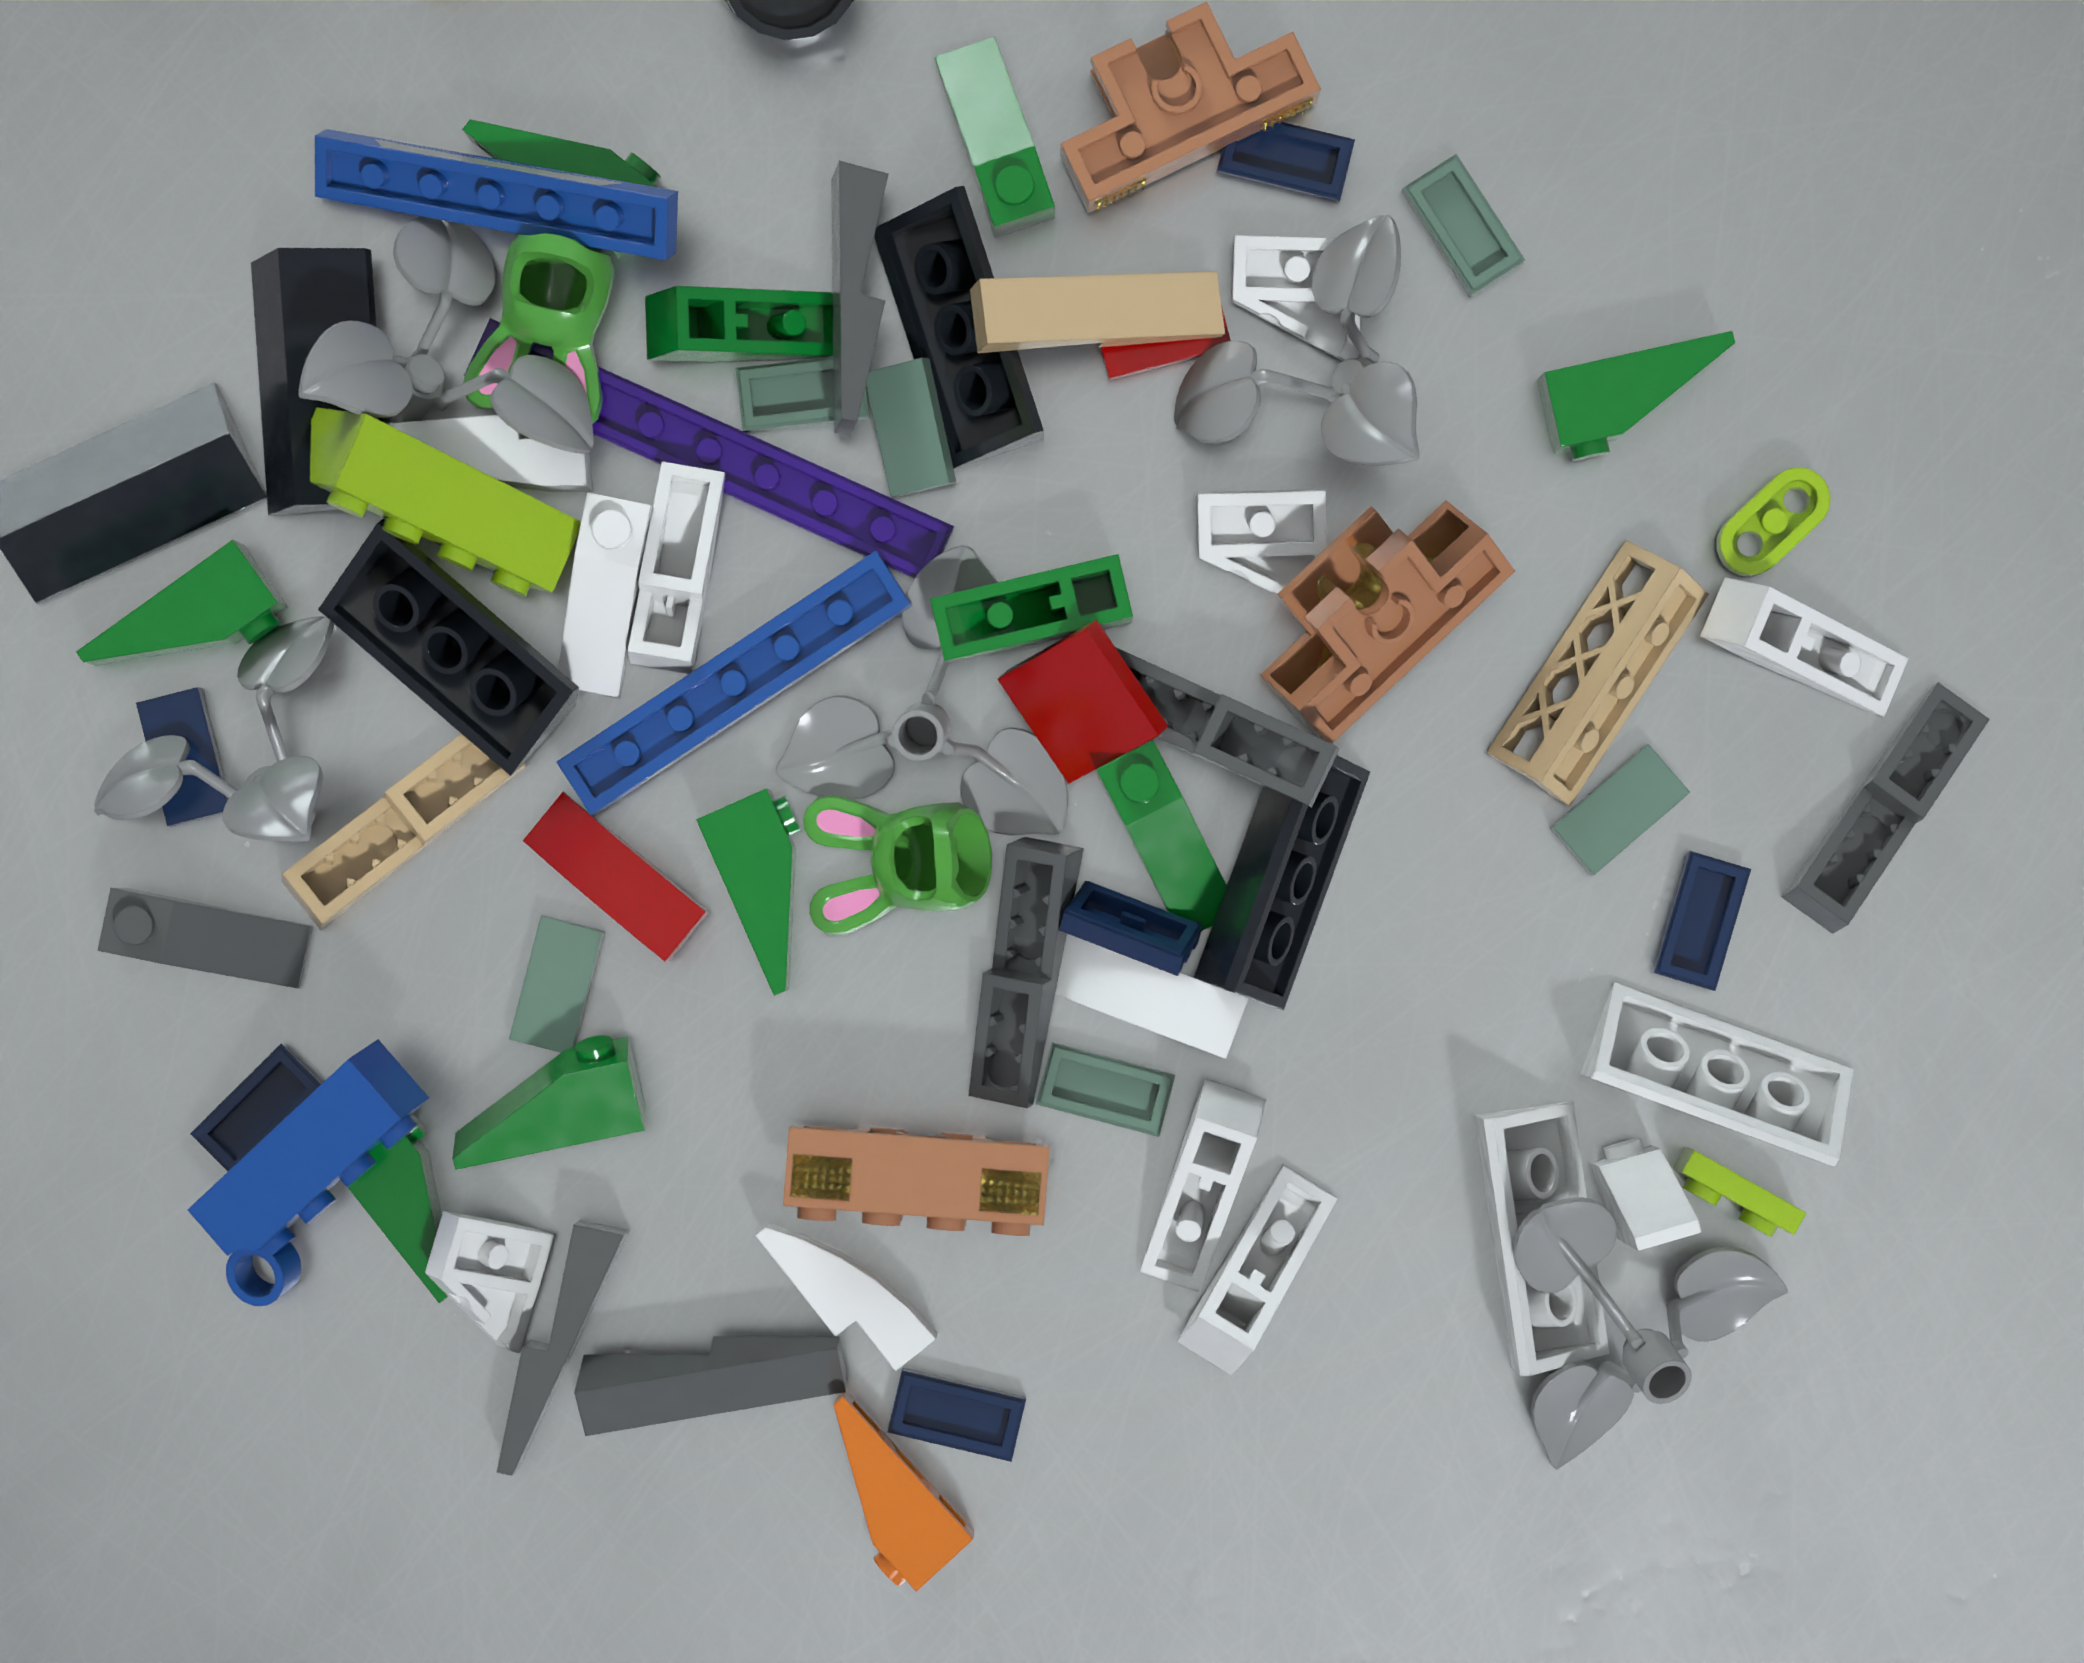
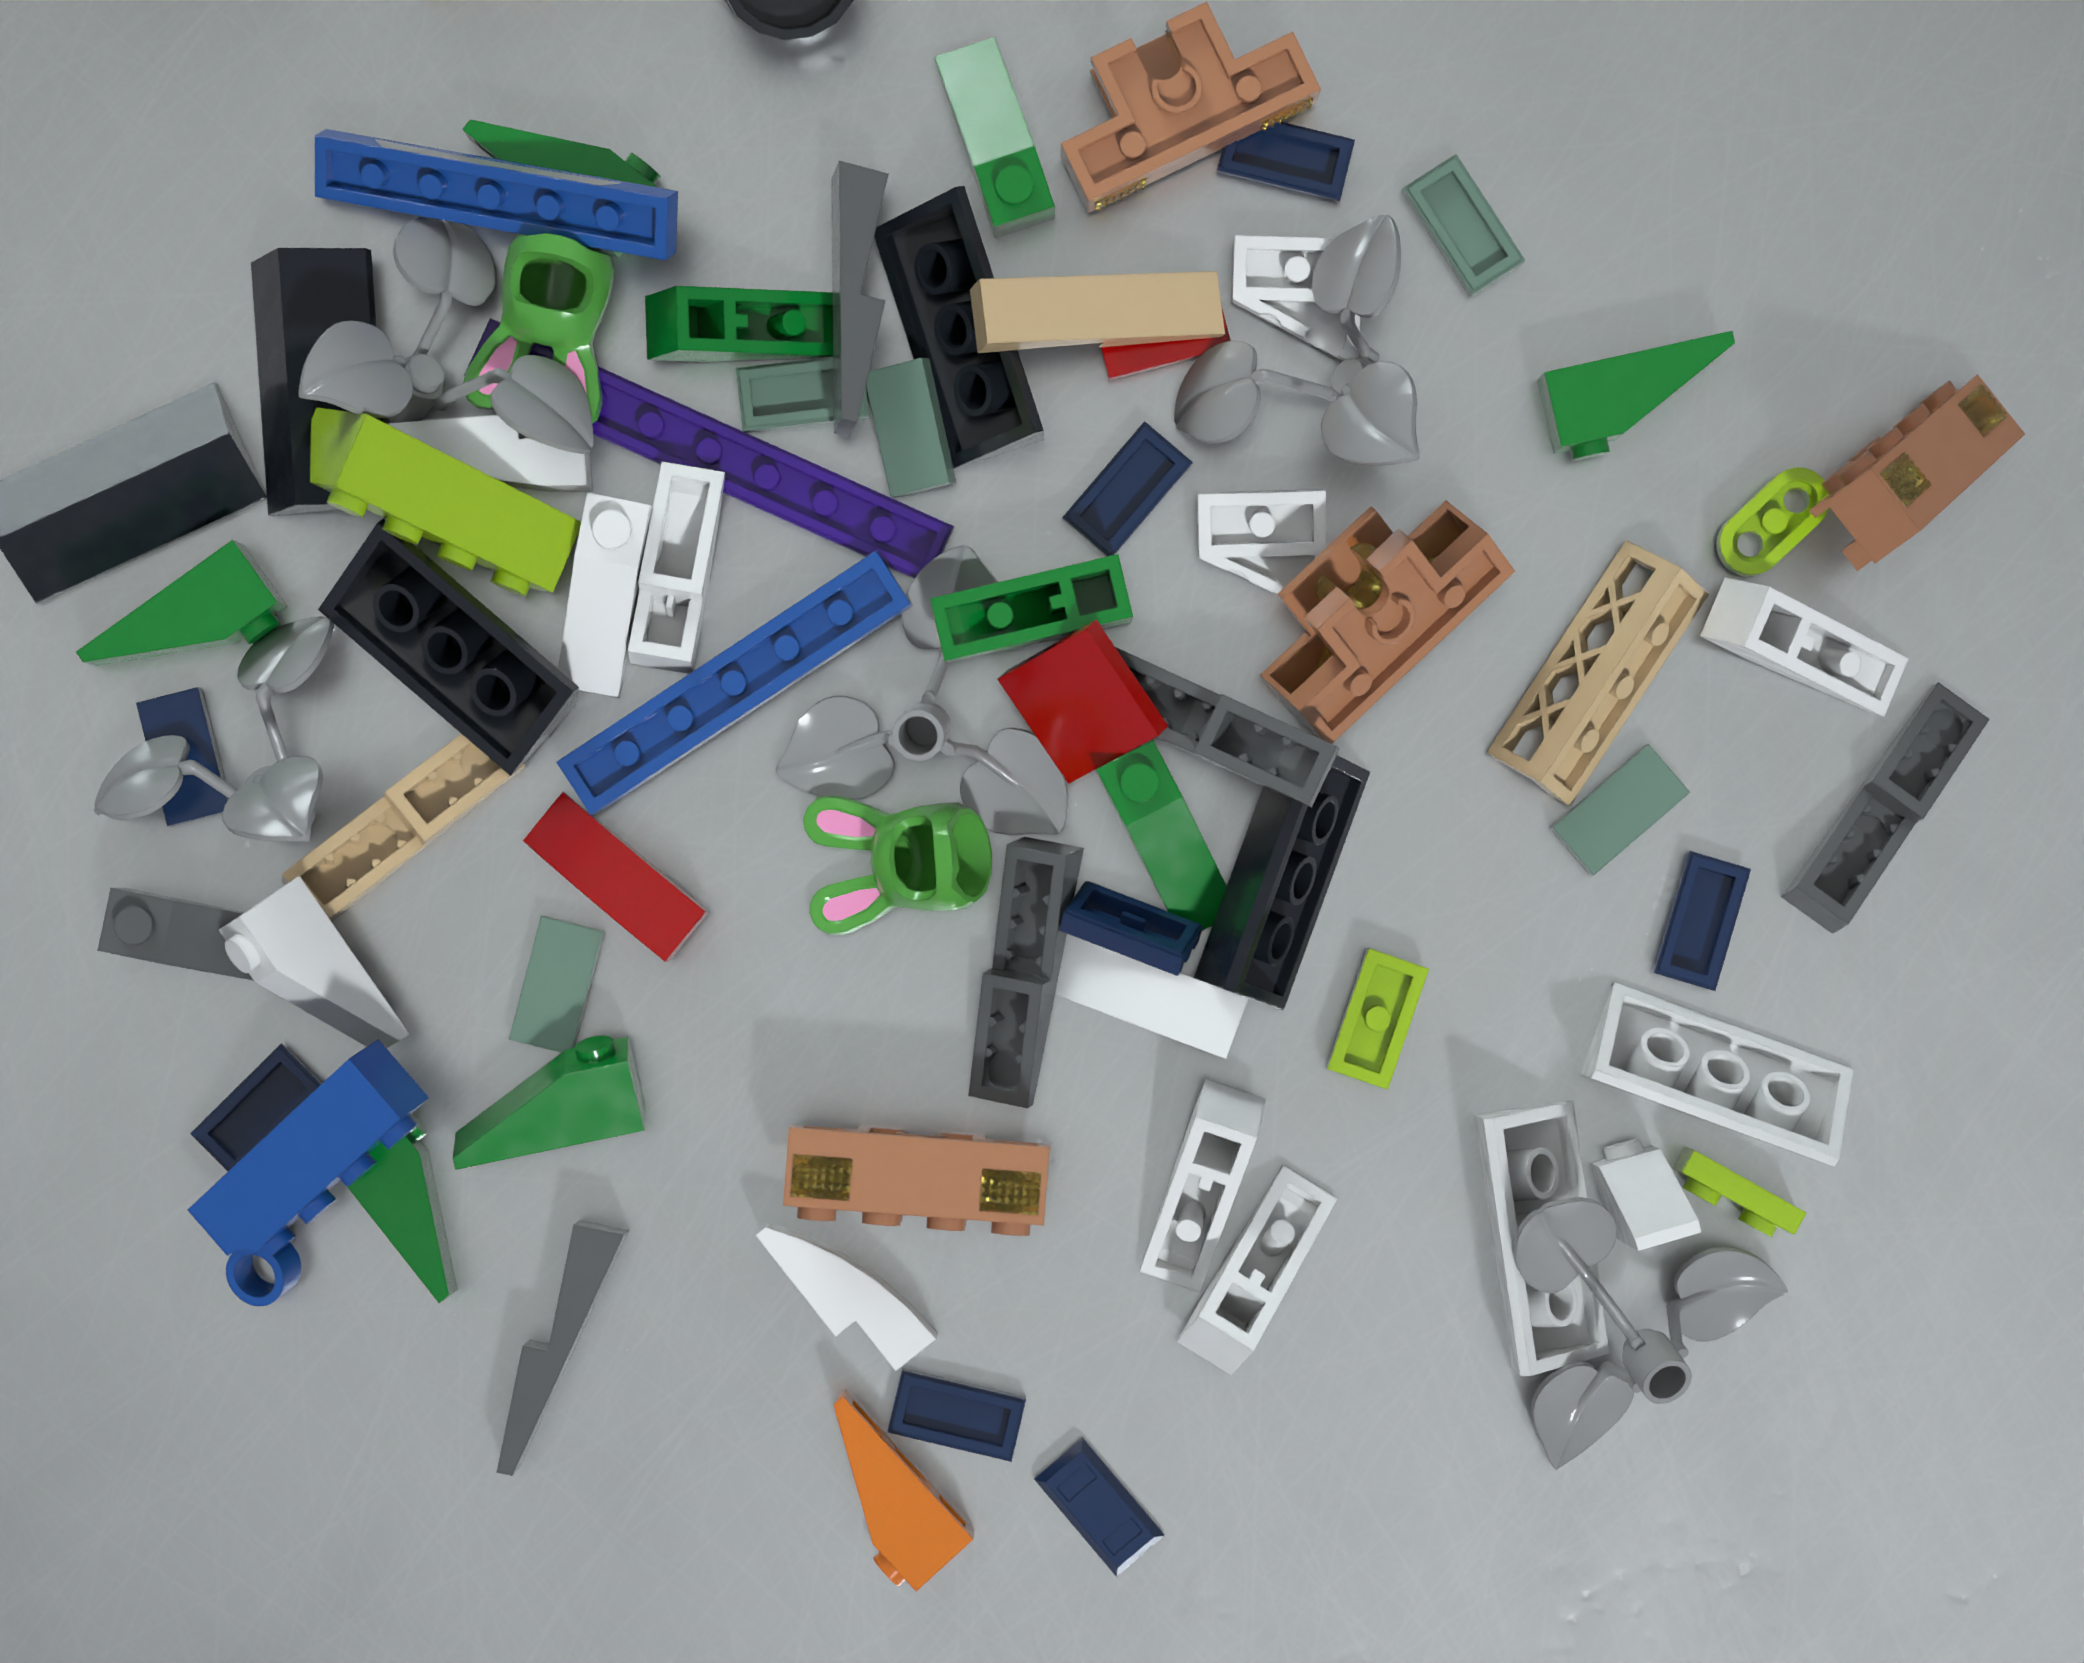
white wing [425,1210,555,1353] -> none
dark grey slope [574,1336,848,1436] -> none
green slope [696,788,801,996] -> none
sand green tile [1036,1042,1175,1137] -> none
none -> white slope [219,876,410,1048]
none -> dark blue tile [1034,1437,1165,1577]
none -> dark blue tile [1062,421,1193,557]
none -> lime plate [1326,948,1429,1090]
none -> nougat piece [1809,374,2025,571]

